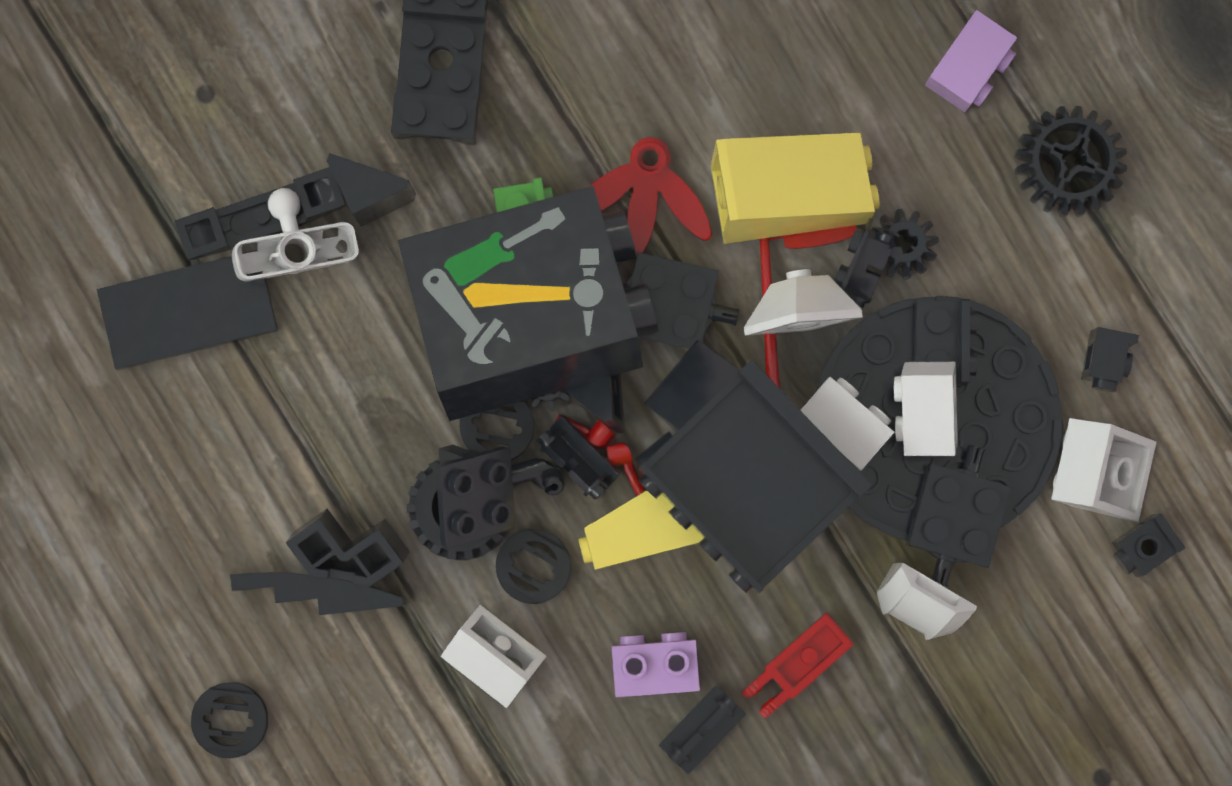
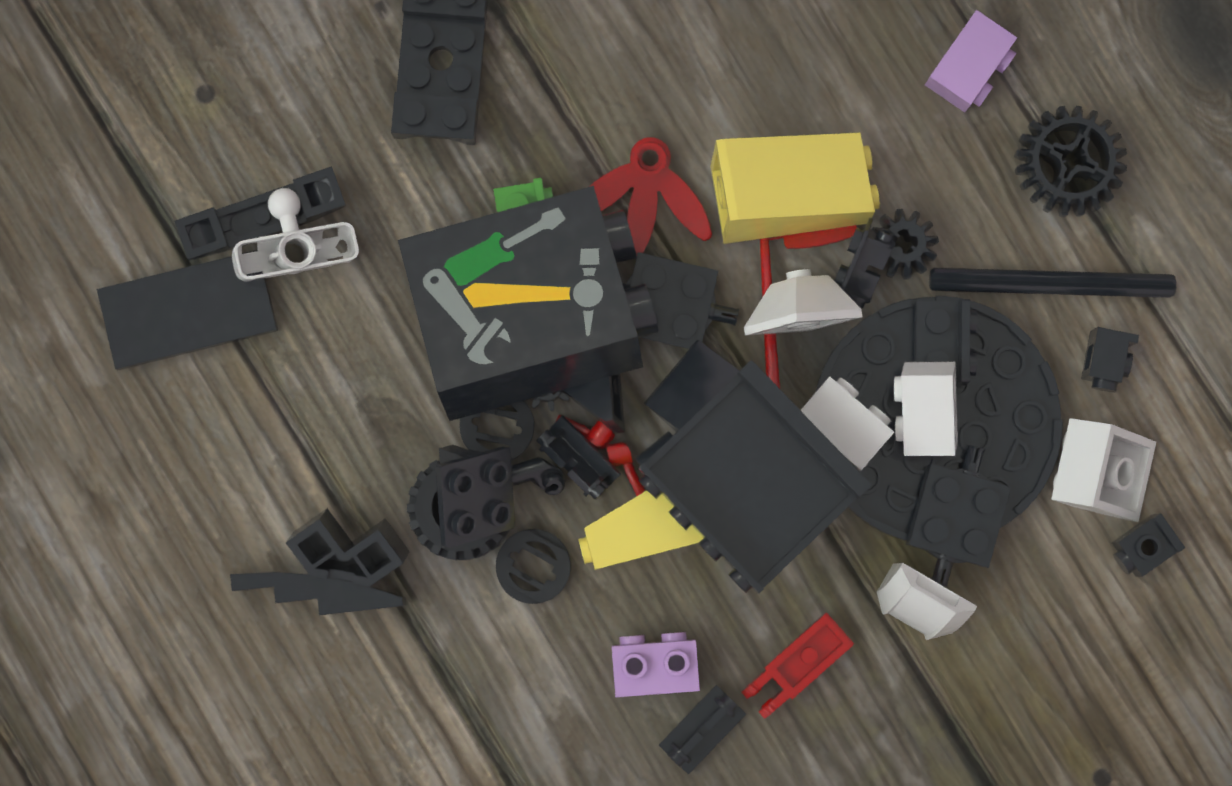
black piece [191,682,268,759] -> none
black slope [327,153,416,226] -> none
white brick [440,605,546,708] -> none
none -> black axle [929,268,1177,298]

